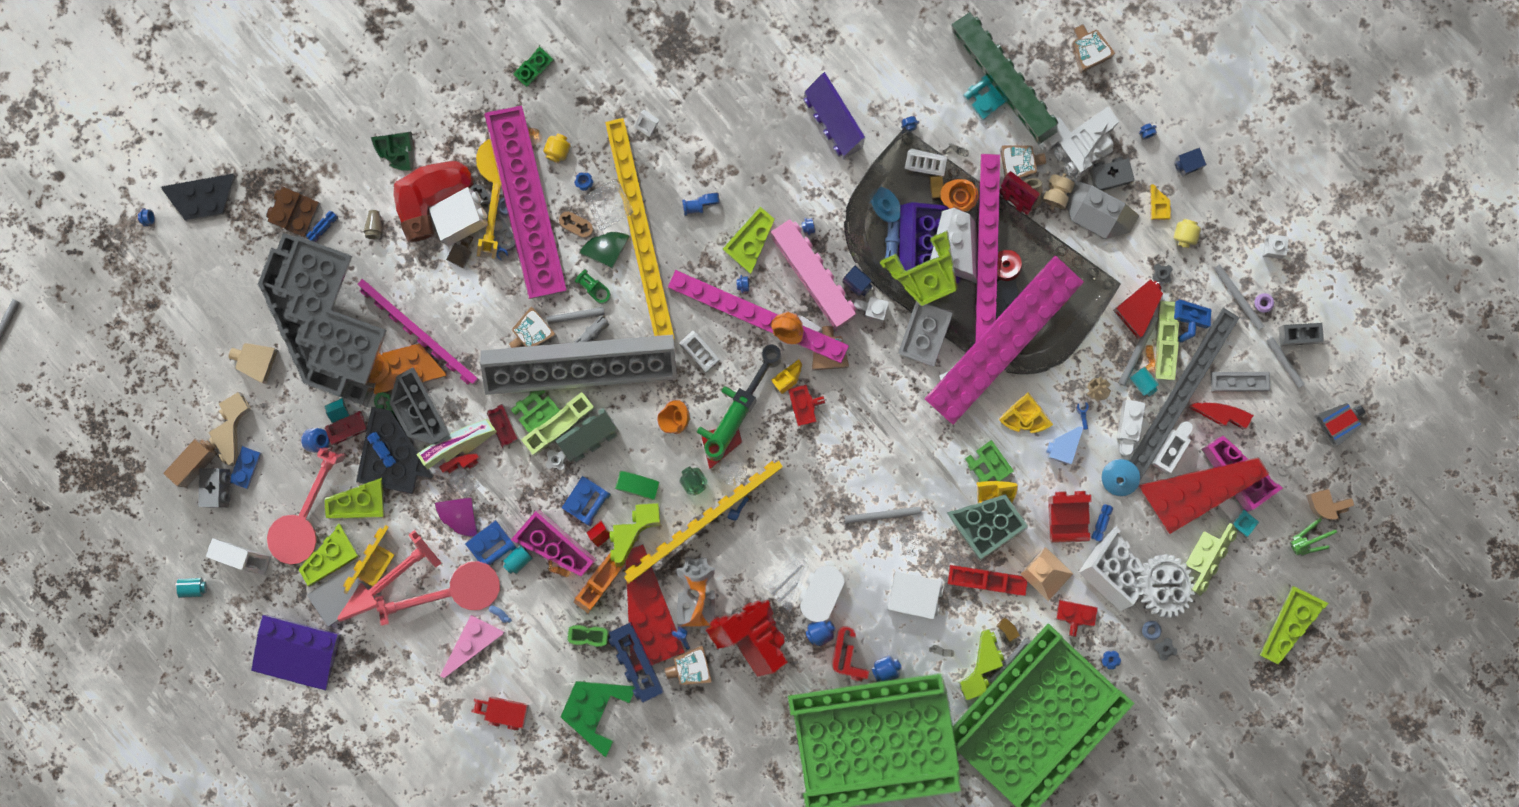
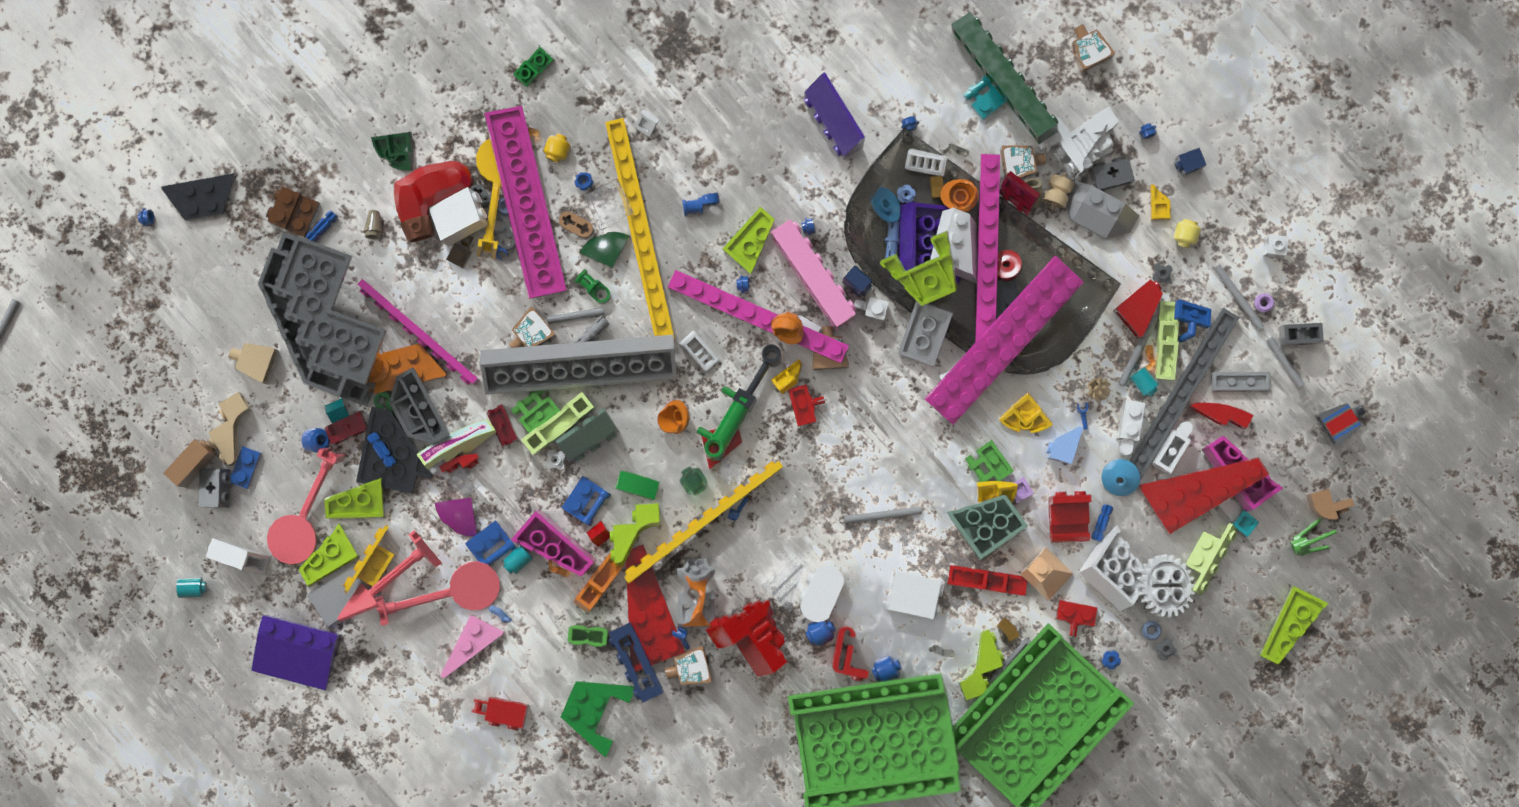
none -> light blue plate [897,185,916,203]
none -> lavender plate [1014,477,1034,503]

